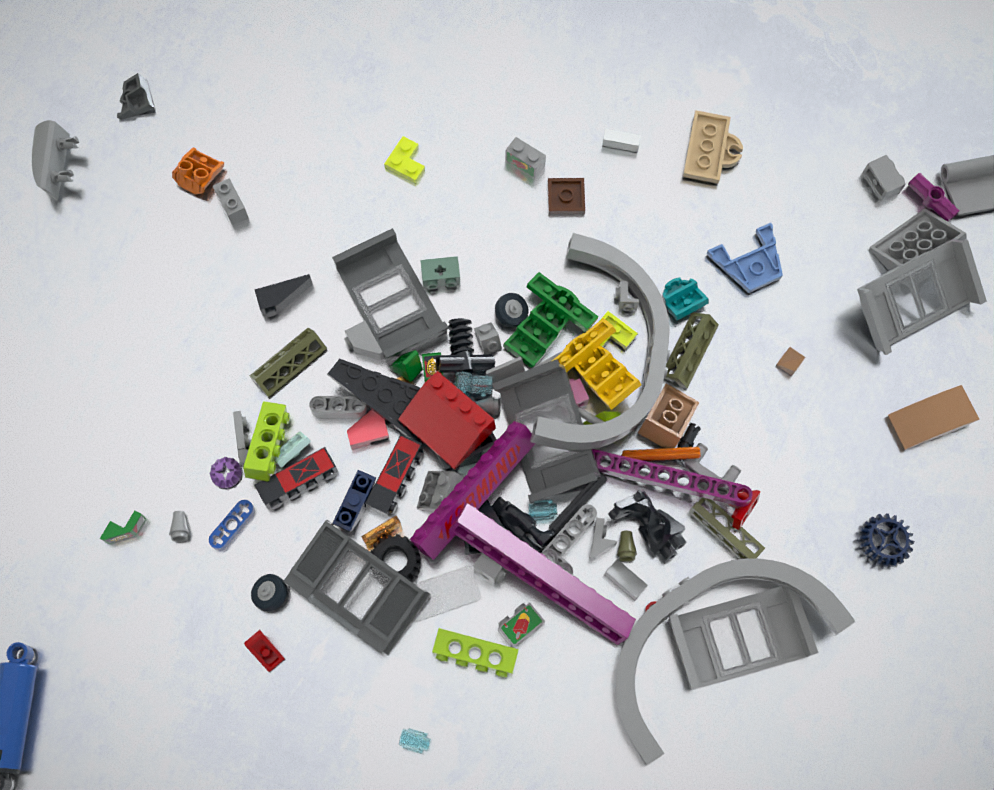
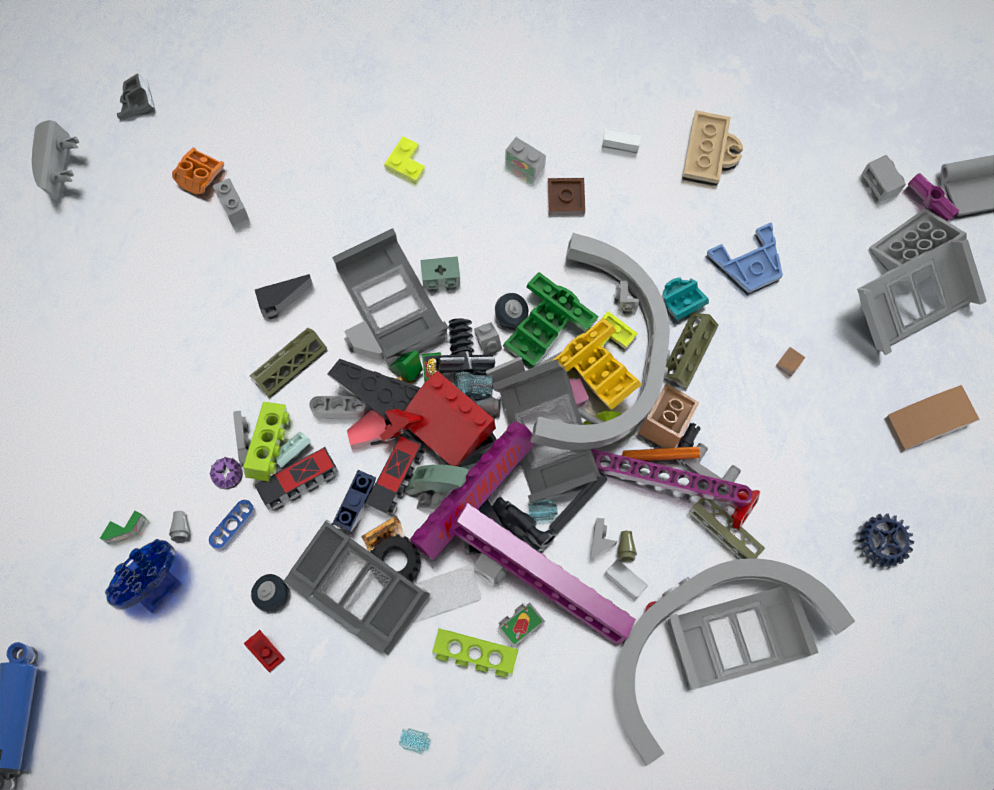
light grey beam [542,504,597,575] -> none
black hips [608,490,687,561] -> none
none -> clear blue bracket [105,539,181,613]
none -> red slope [380,409,421,442]
none -> sand green slope [405,465,468,495]

